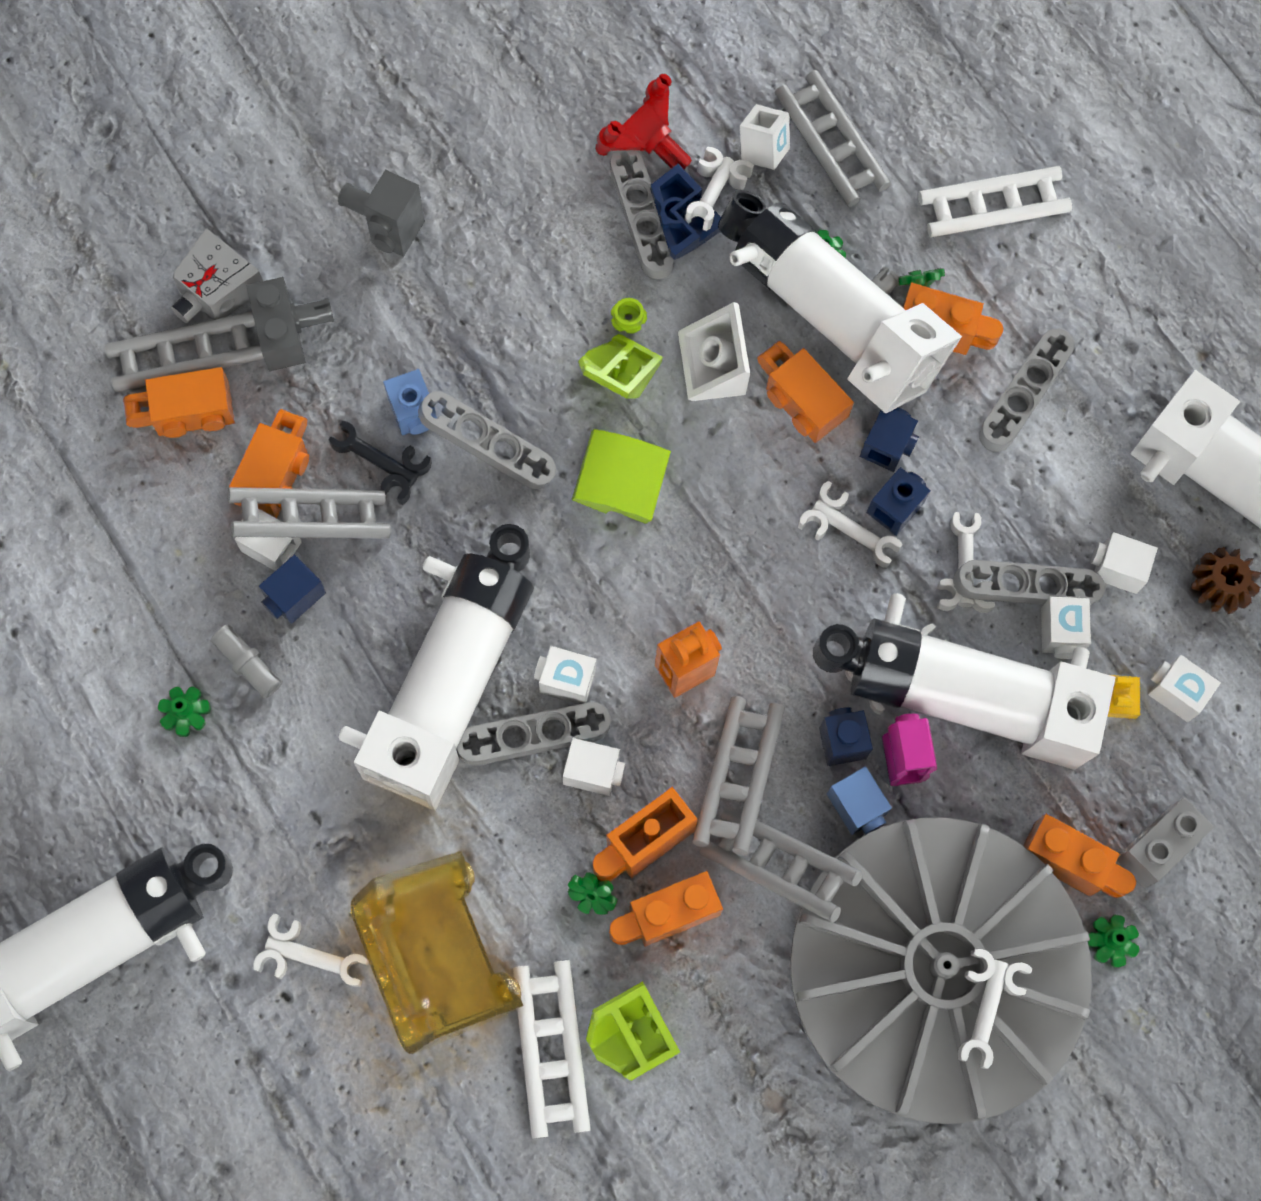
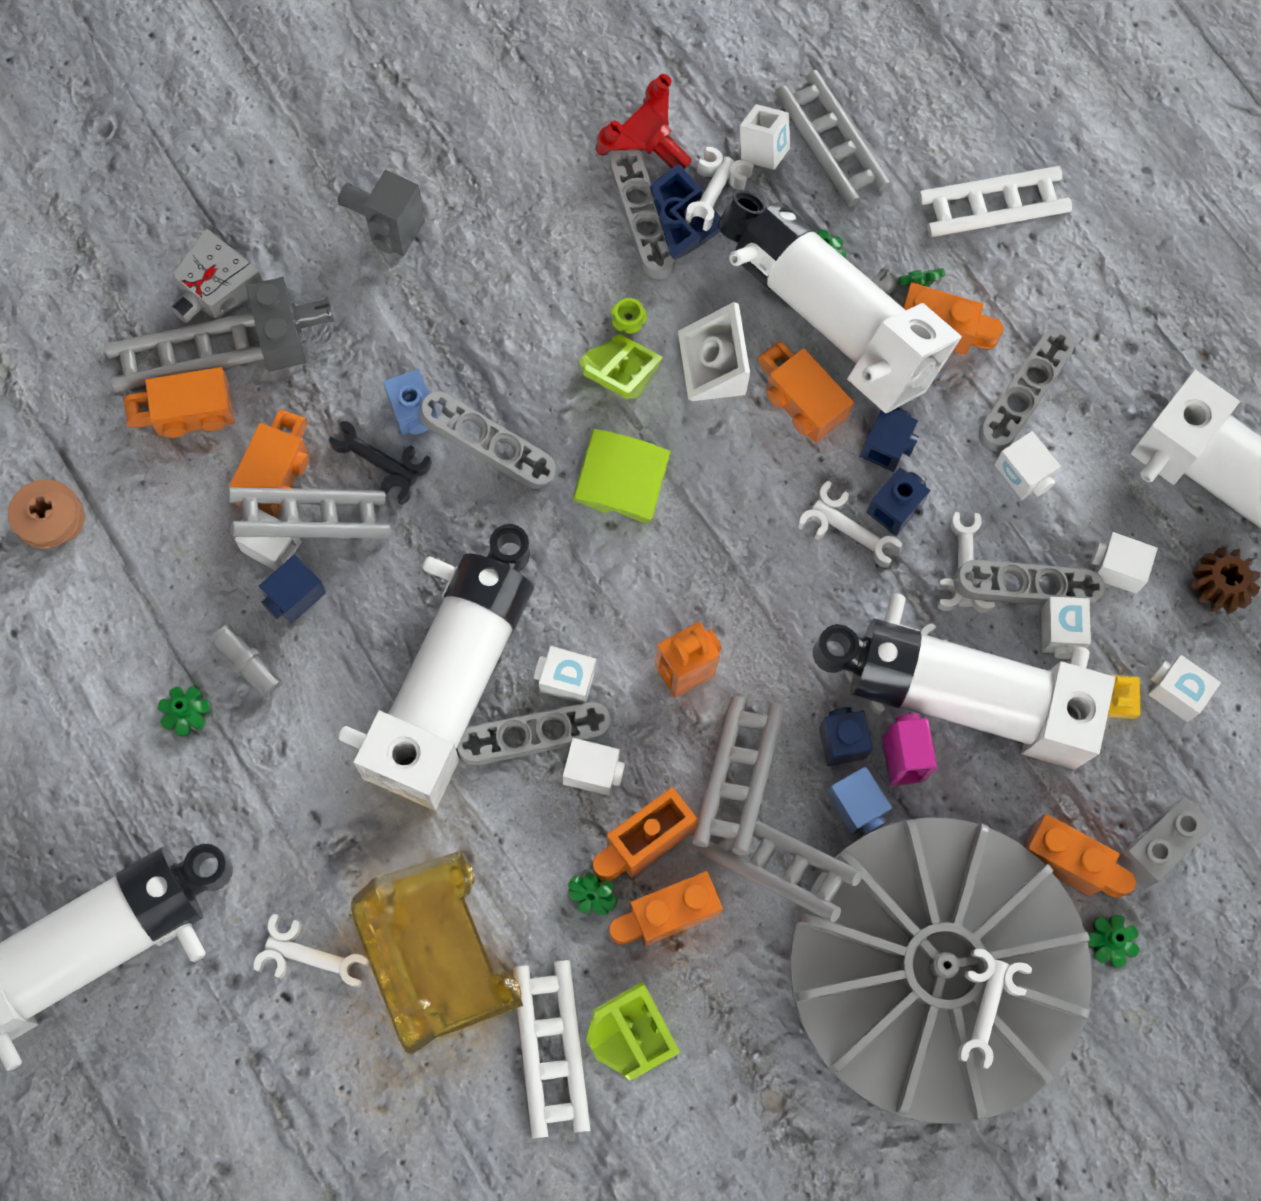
none -> nougat piece [8,479,85,549]
none -> white brick [994,431,1061,500]

